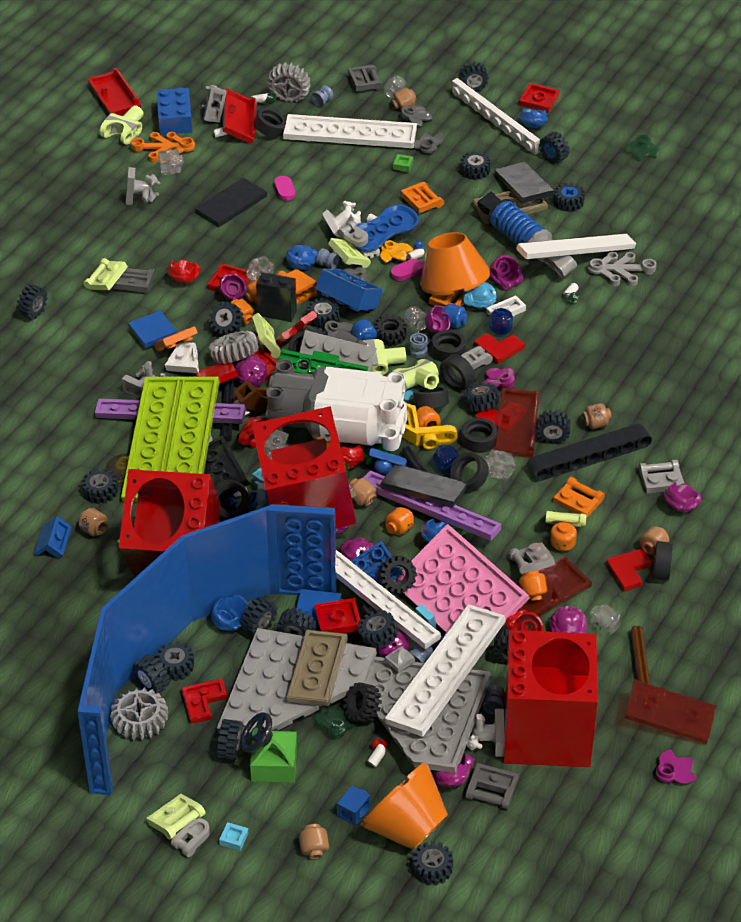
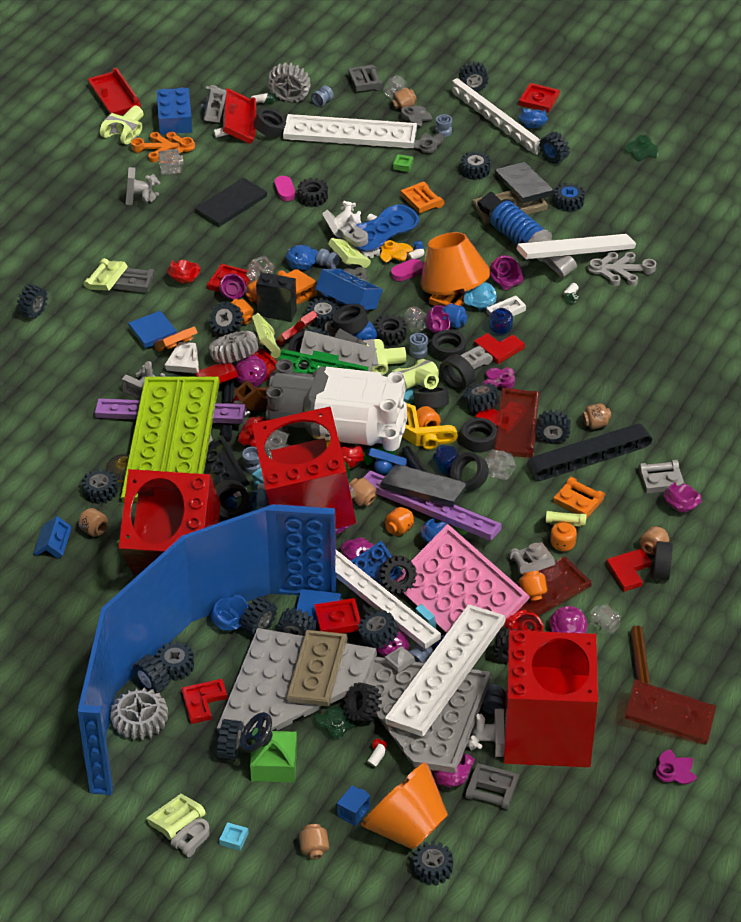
none -> sand blue wheel [242,447,261,474]
none -> black tyre [297,178,328,207]
none -> black tyre [332,304,369,334]
none -> sand blue wheel [436,114,452,137]

